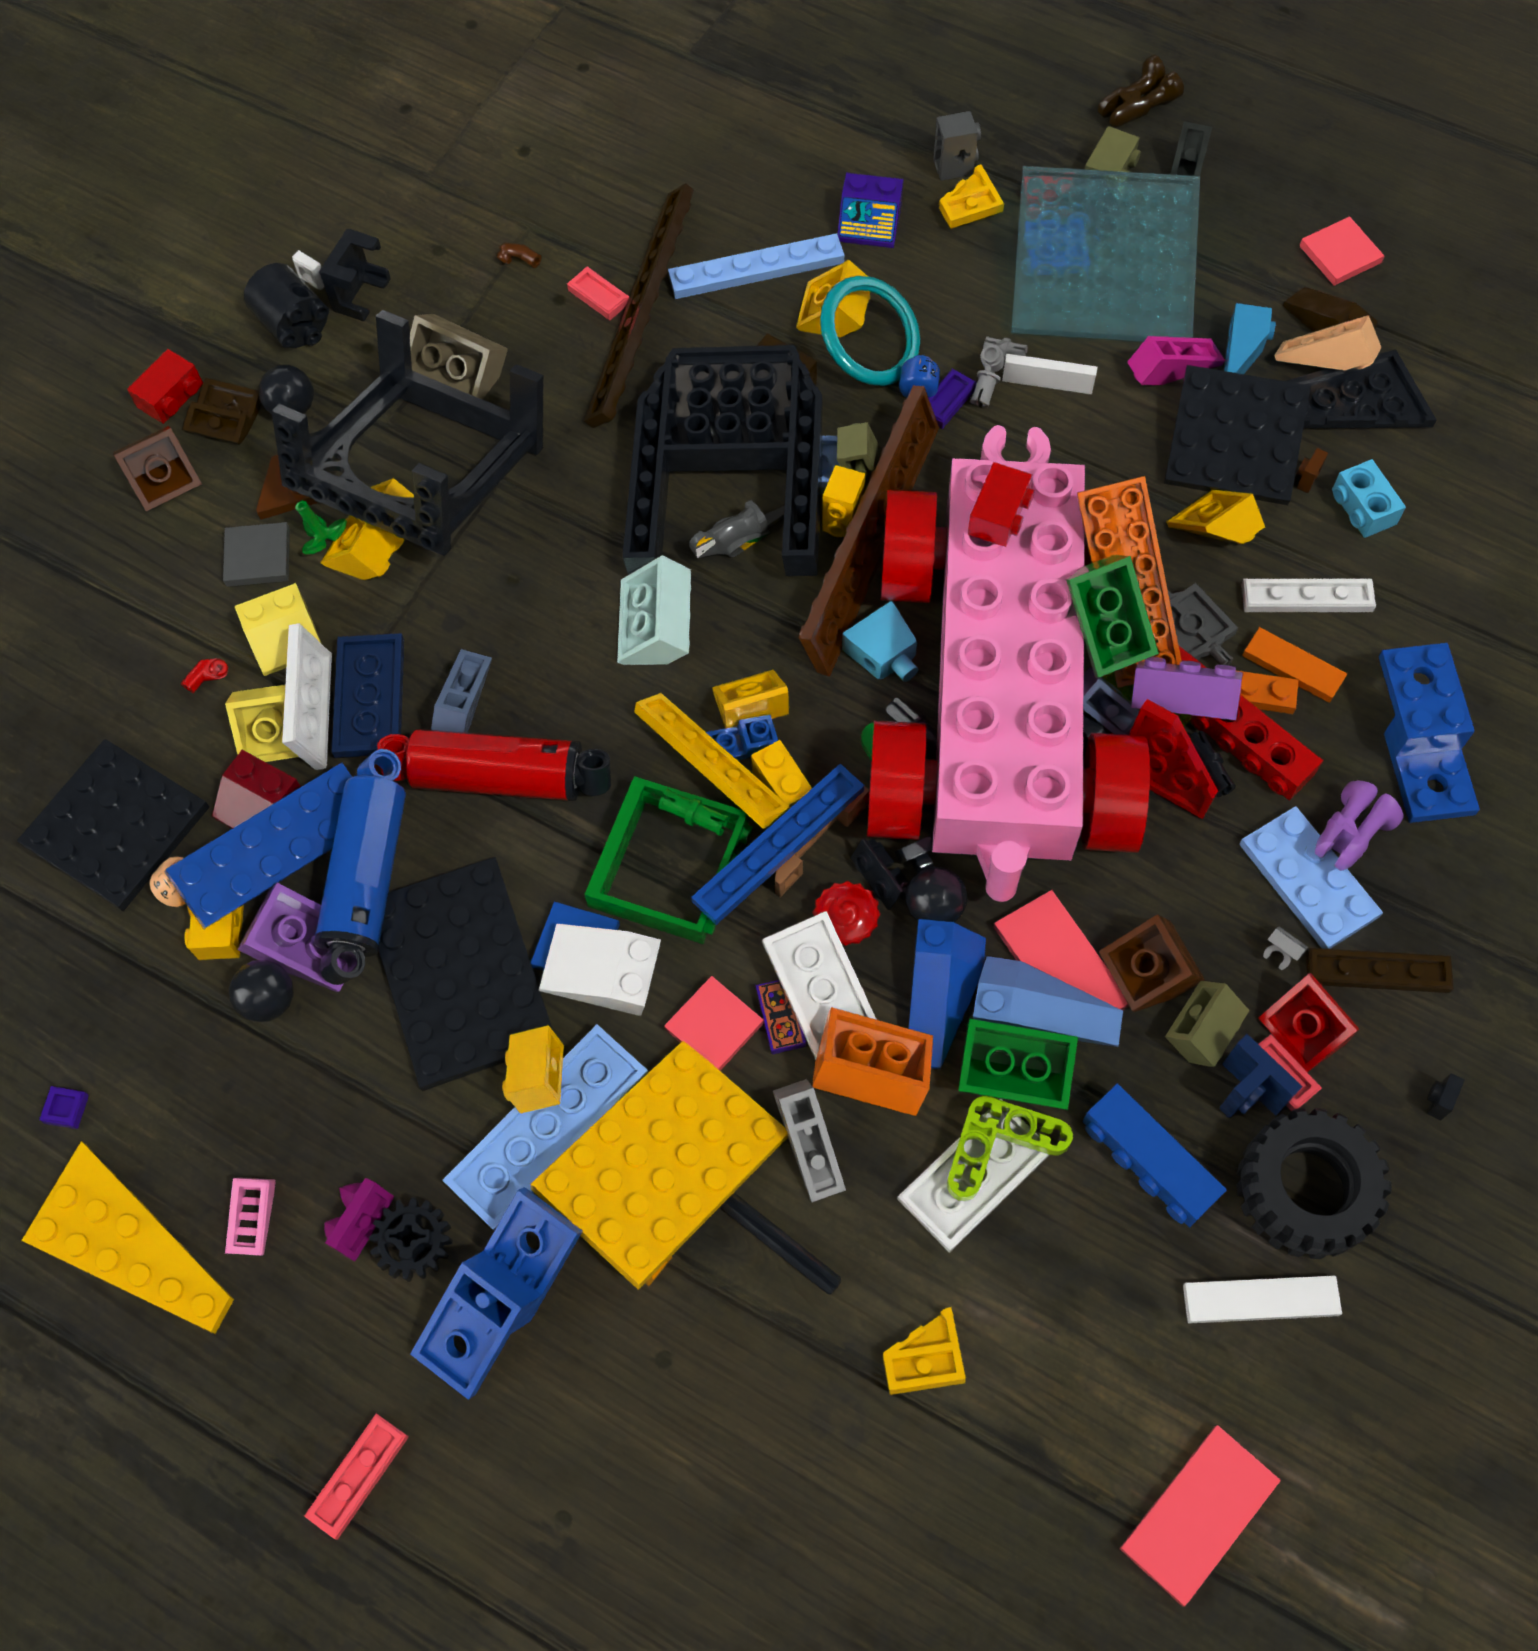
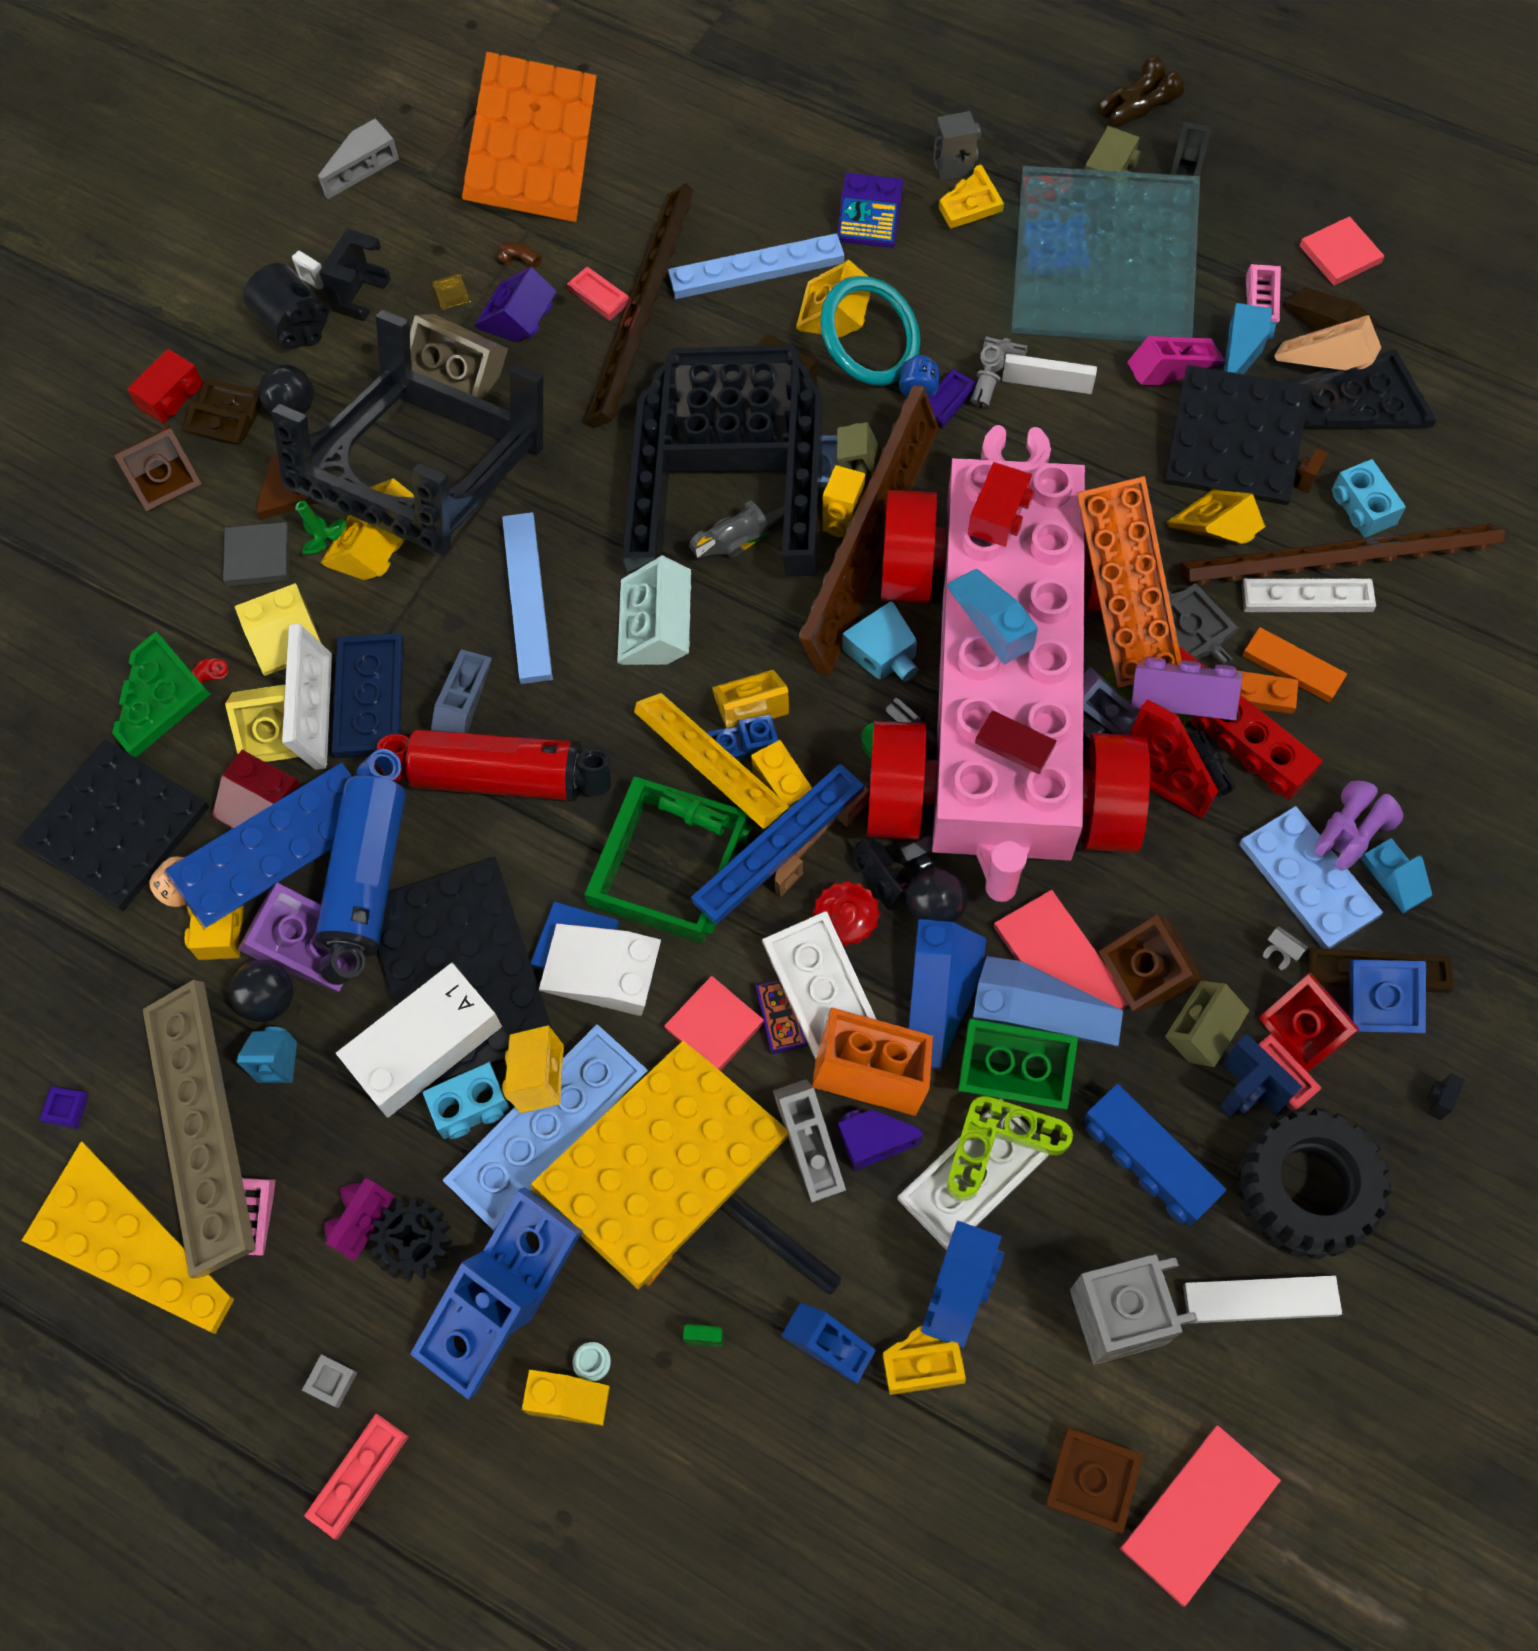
green slope [1066,555,1159,678] -> none
blue bracket [1378,643,1480,823] -> none
none -> green plate [112,631,211,758]
none -> dark tan plate [143,980,256,1278]
none -> dark azure slope [237,1027,297,1083]
none -> light grey plate [302,1355,357,1409]
none -> light grey slope [318,119,399,199]
none -> white brick [336,963,502,1118]
none -> medium azure brick [422,1062,511,1139]
none -> clear yellow tile [432,273,470,310]
none -> orange piece [462,52,596,222]
none -> dark purple slope [474,267,557,342]
none -> light blue tile [502,512,553,684]
none -> yellow slope [522,1370,610,1426]
none -> light aqua plate [572,1342,611,1382]
none -> green tile [683,1324,724,1348]
none -> blue arch [781,1302,876,1384]
none -> dark purple slope [838,1109,923,1172]
none -> blue wedge [921,1220,1005,1348]
none -> dark azure slope [947,568,1038,665]
none -> dark red tile [975,710,1057,775]
none -> reddish brown plate [1045,1427,1144,1535]
none -> light grey container [1070,1254,1198,1365]
none -> reddish brown plate [1180,523,1505,585]
none -> bright pink slope [1246,264,1281,324]
none -> blue plate [1349,960,1426,1033]
none -> dark azure slope [1361,838,1432,913]

